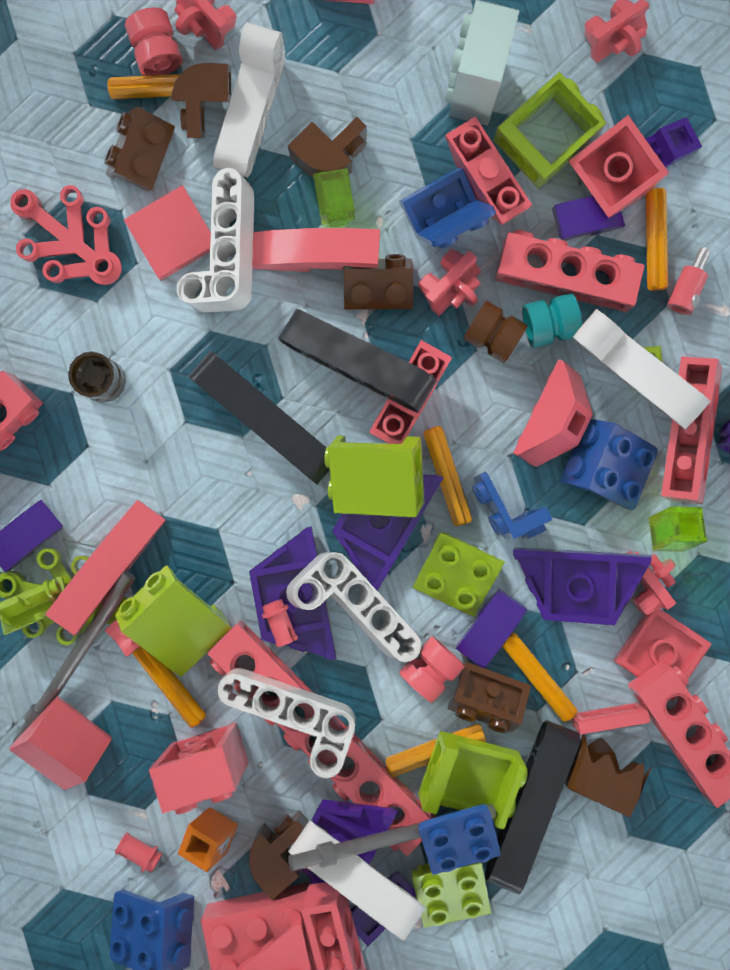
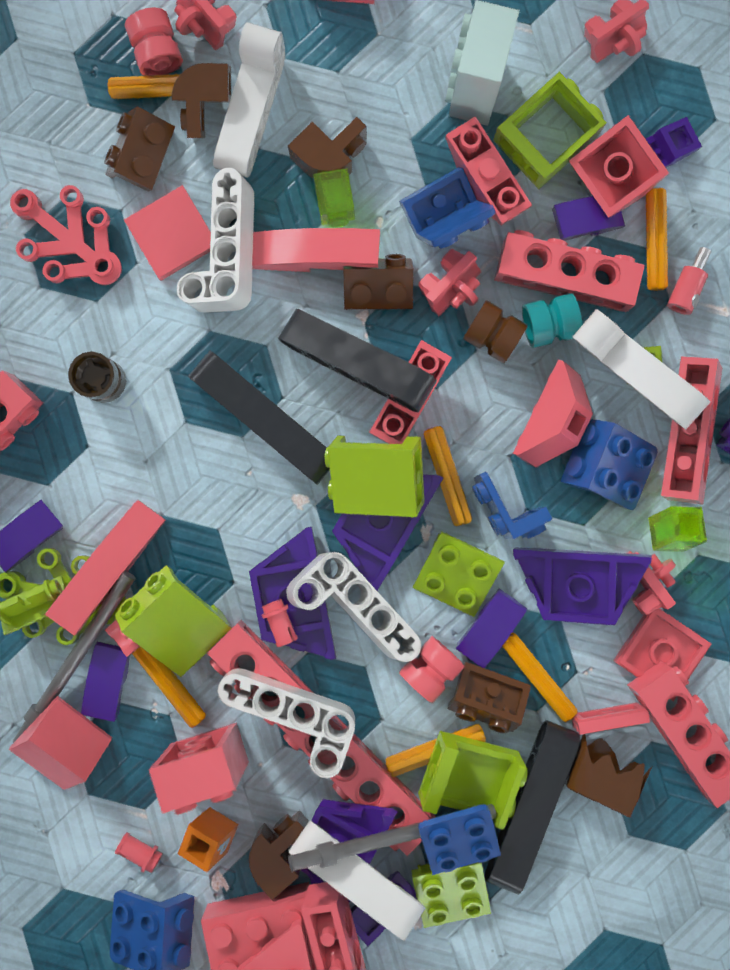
none -> dark purple slope [81,641,130,722]

